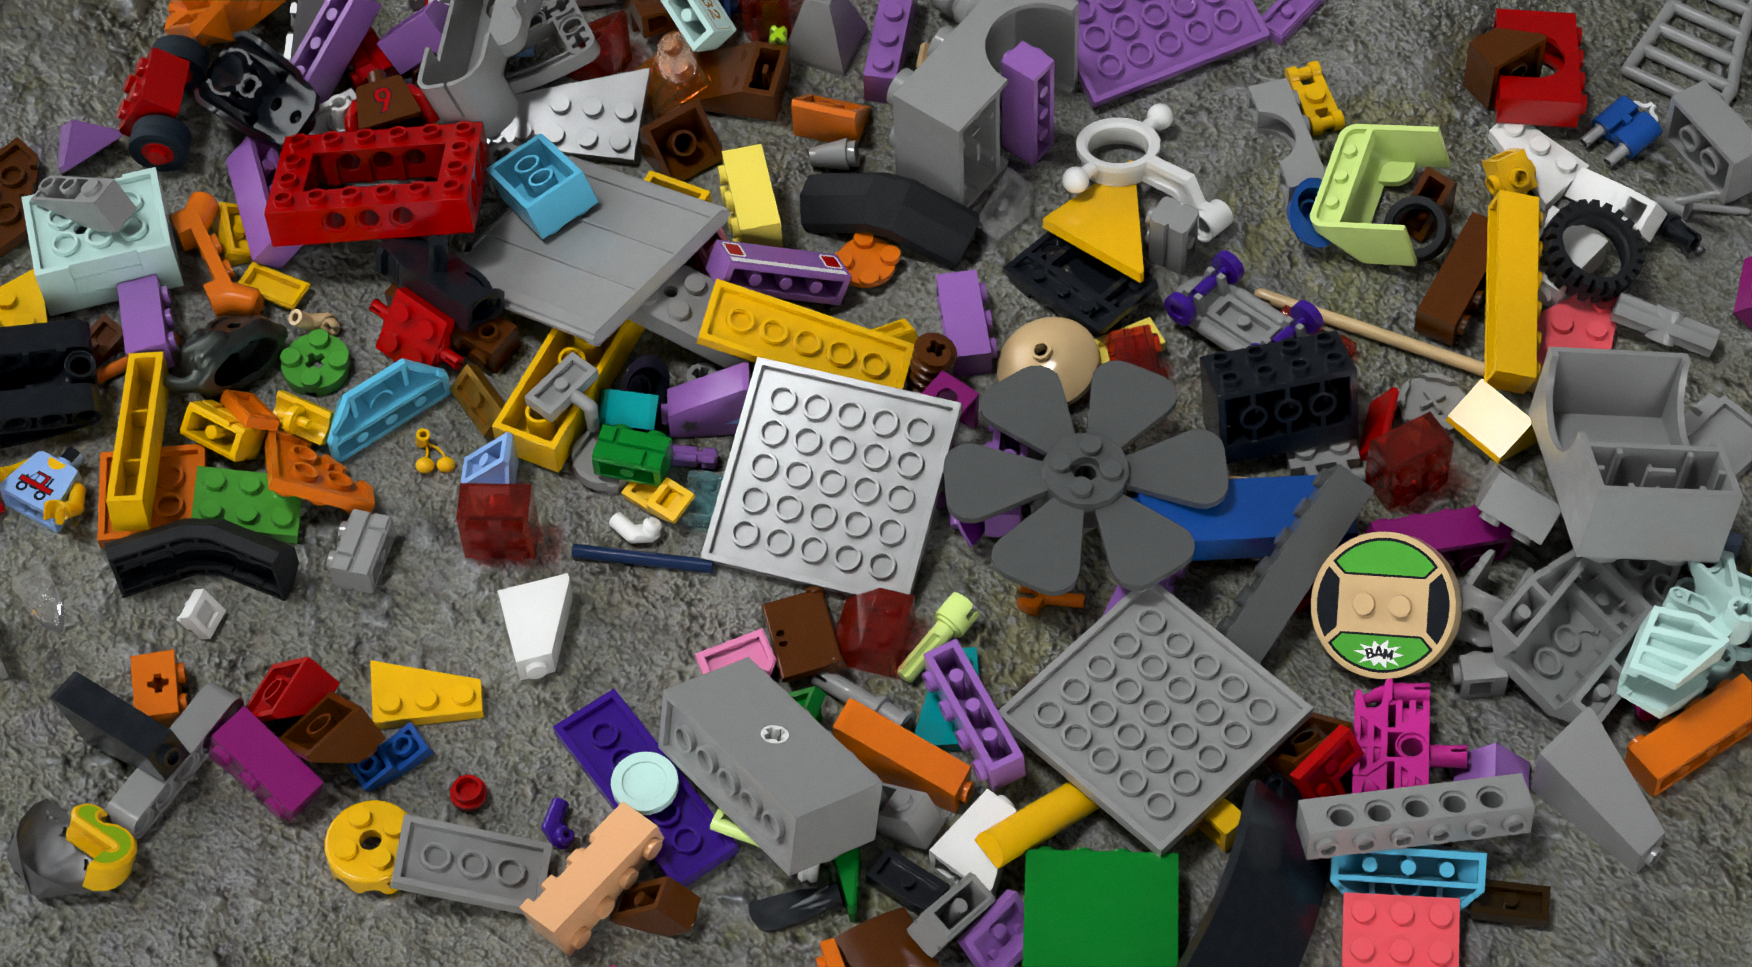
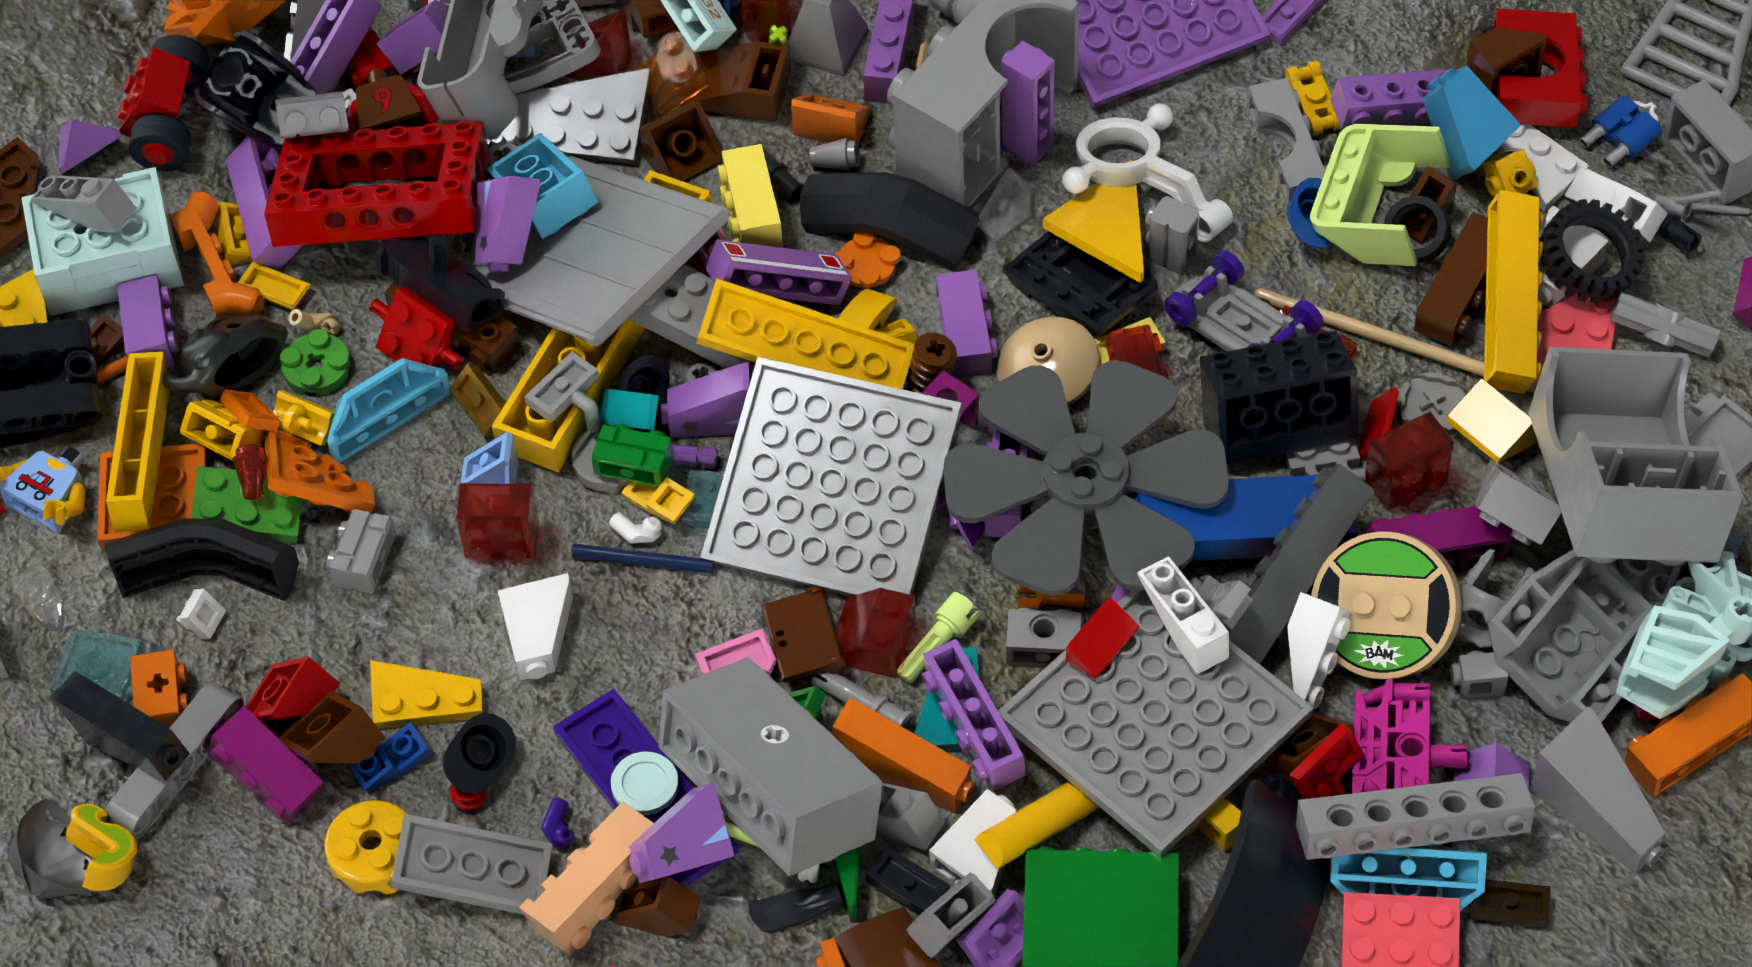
yellow piece [415,428,456,474] -> none
none -> clear light blue plate [49,628,143,700]
none -> clear red cone [232,445,268,500]
none -> light grey brick [275,91,349,139]
none -> black piece [443,713,516,794]
none -> medium lavender slope [475,176,540,272]
none -> medium lavender slope [629,783,734,883]
none -> black axle [763,148,804,202]
none -> yellow slope [838,288,897,330]
none -> light grey brick [1006,608,1082,667]
none -> red slope [1066,597,1139,680]
none -> white slope [1137,556,1229,674]
none -> light grey slope [1188,575,1253,629]
none -> white slope [1287,592,1351,709]
none -> medium lavender brick [1330,68,1460,130]
none -> dark azure slope [1422,65,1521,180]

